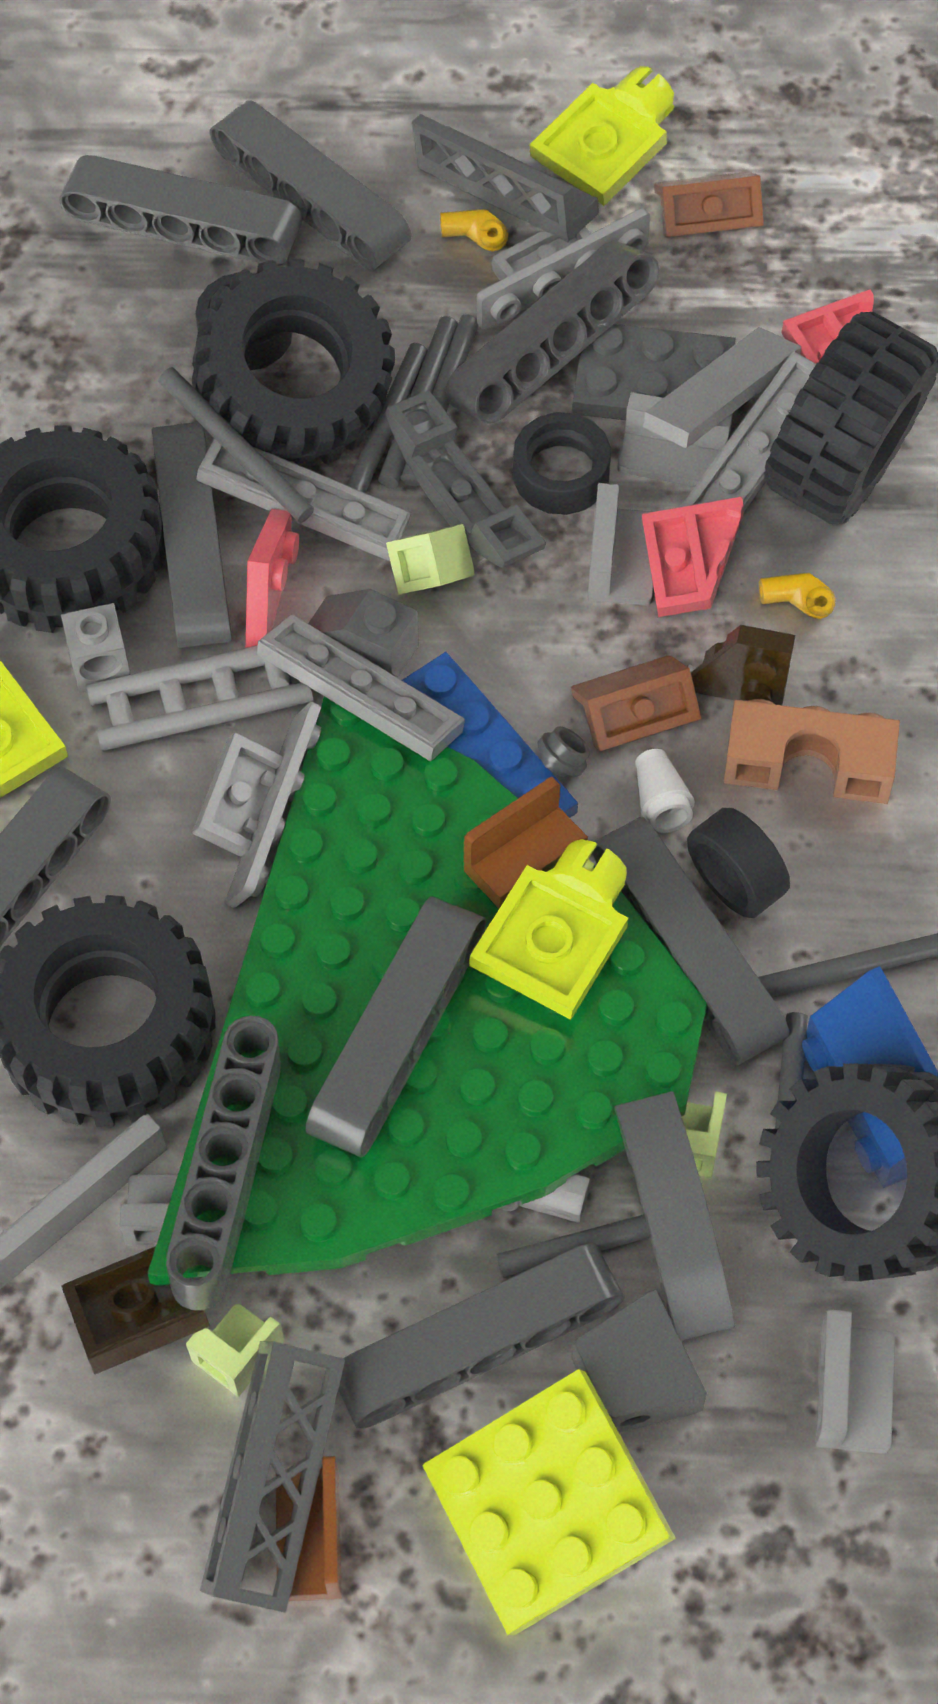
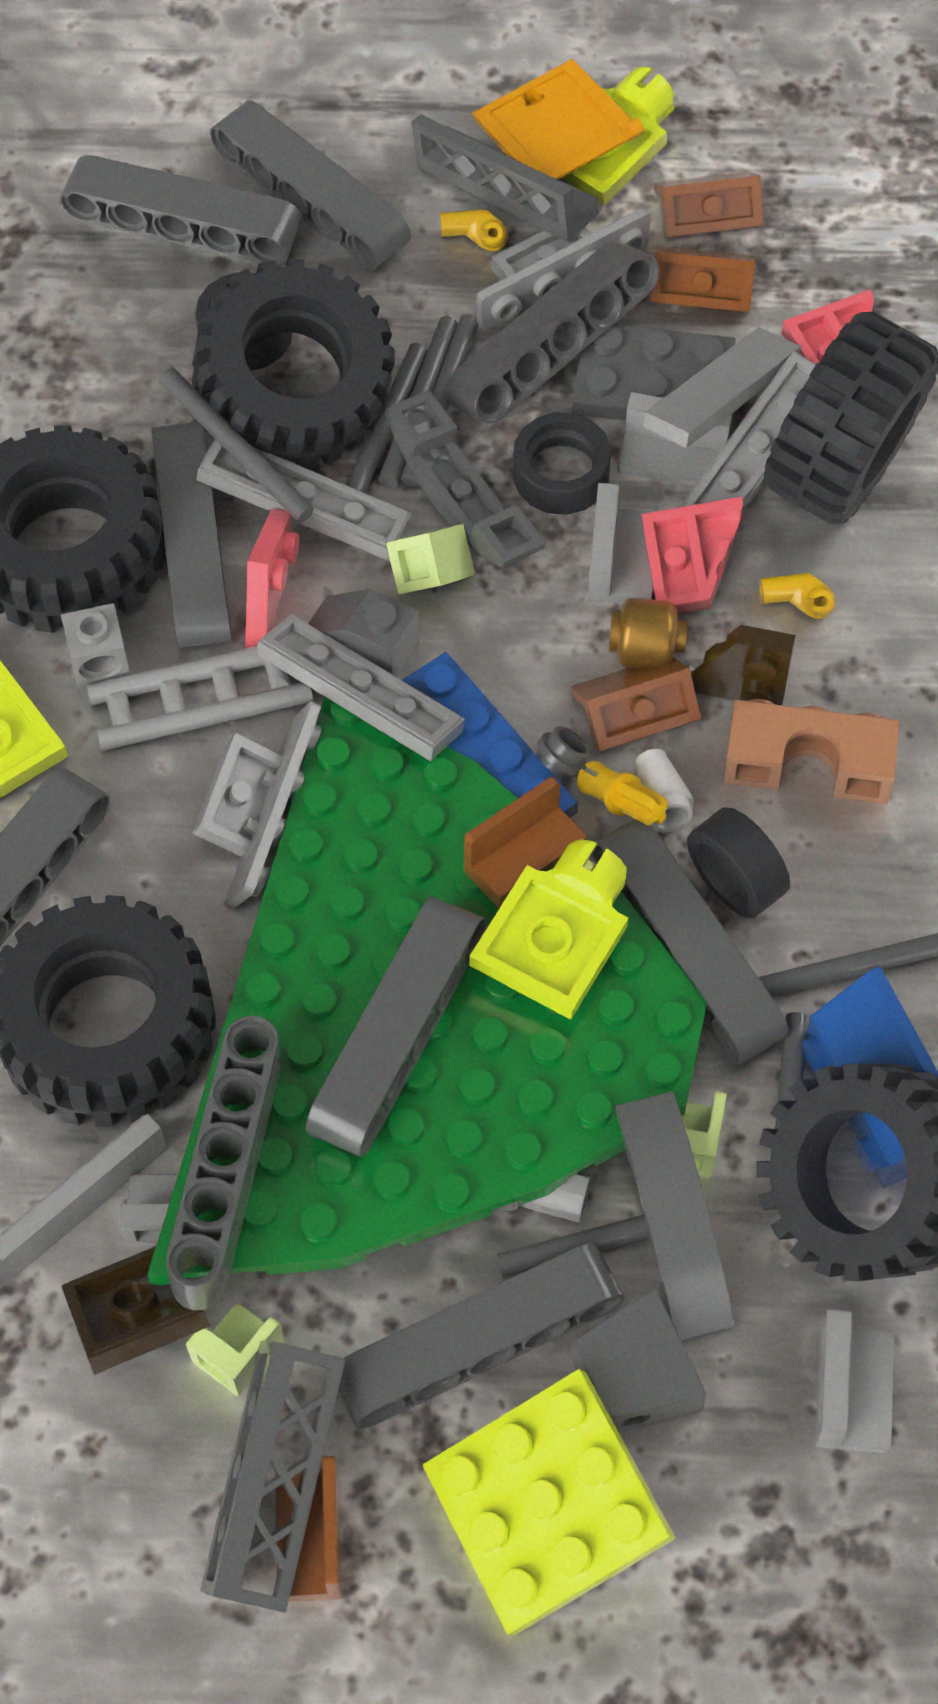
none -> light orange container [472,58,644,180]
none -> yellow axle [577,760,669,826]
none -> pearl gold head [609,598,688,669]
none -> dark orange panel [650,246,756,312]

